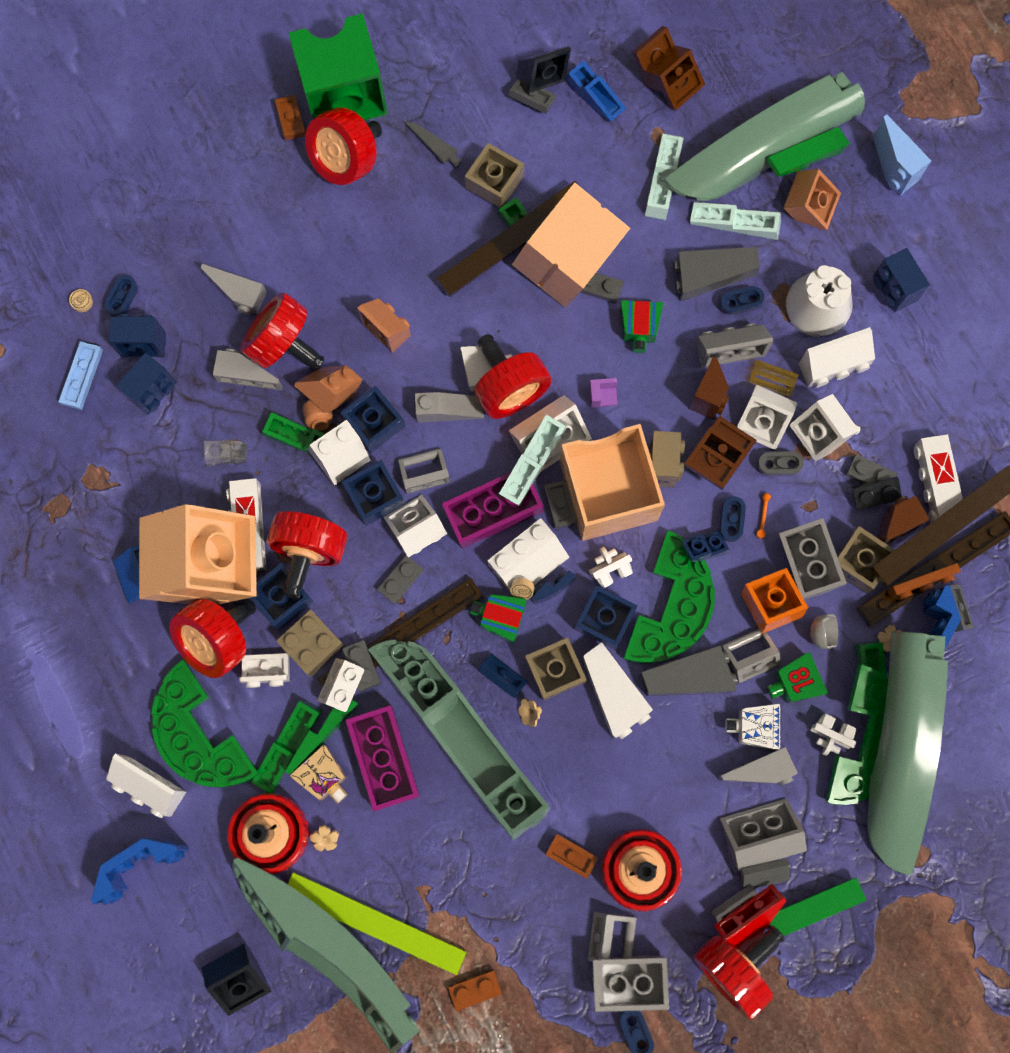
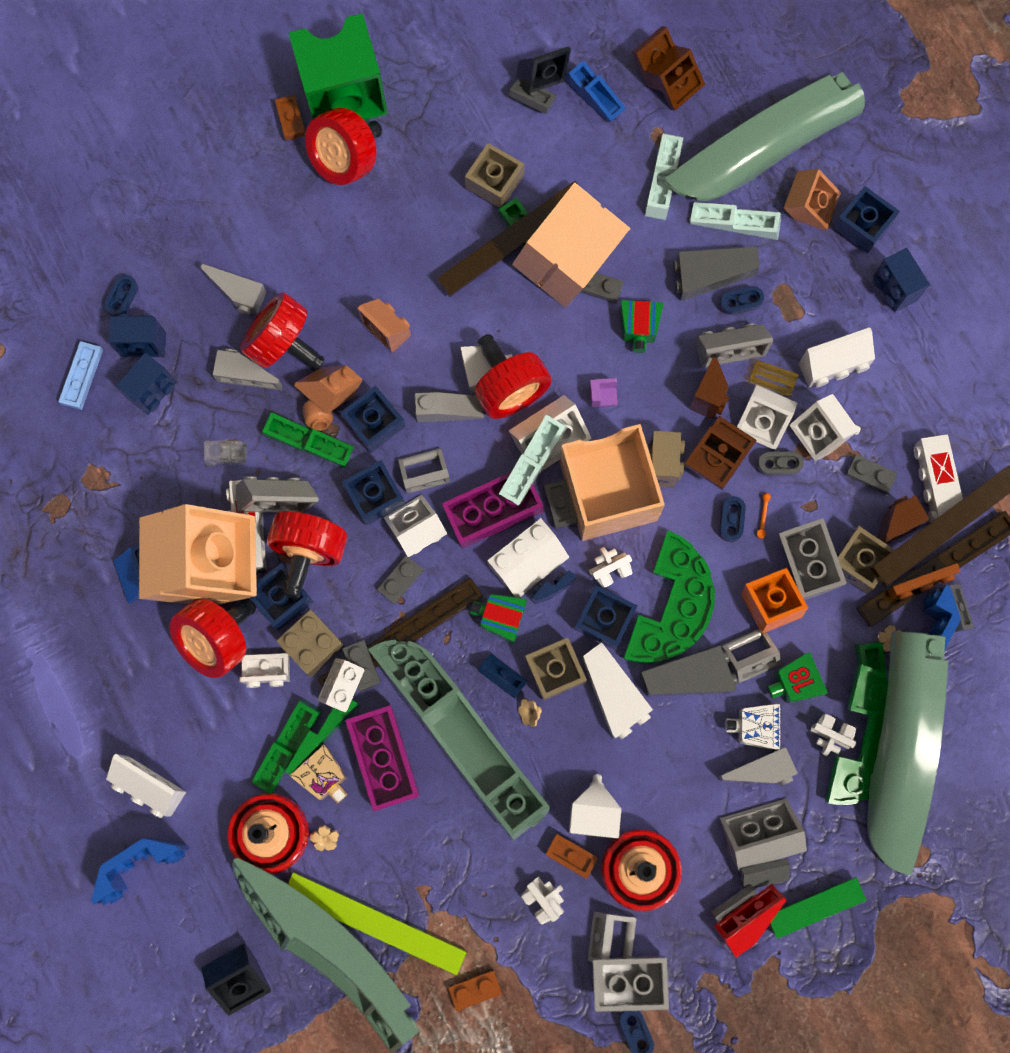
tan tile [69,289,93,312] -> none
green plate [151,660,260,787] -> none
white slope [308,420,371,486] -> none
dark grey bar [404,121,462,167] -> none
tan tile [510,578,534,599] -> none
dark blue slope [681,530,730,562] -> none
red wheel [694,926,785,1020] -> none
green slope [766,127,850,177] -> none
white cone [785,265,853,337] -> none
light grey hair [810,614,838,649] -> none
black plate [852,476,902,510] -> none
light blue slope [873,114,931,196] -> none
none -> light grey slope [236,476,319,513]
none -> white hips [521,876,564,924]
none -> white piece [568,774,621,838]
none -> dark blue brick [833,186,900,254]

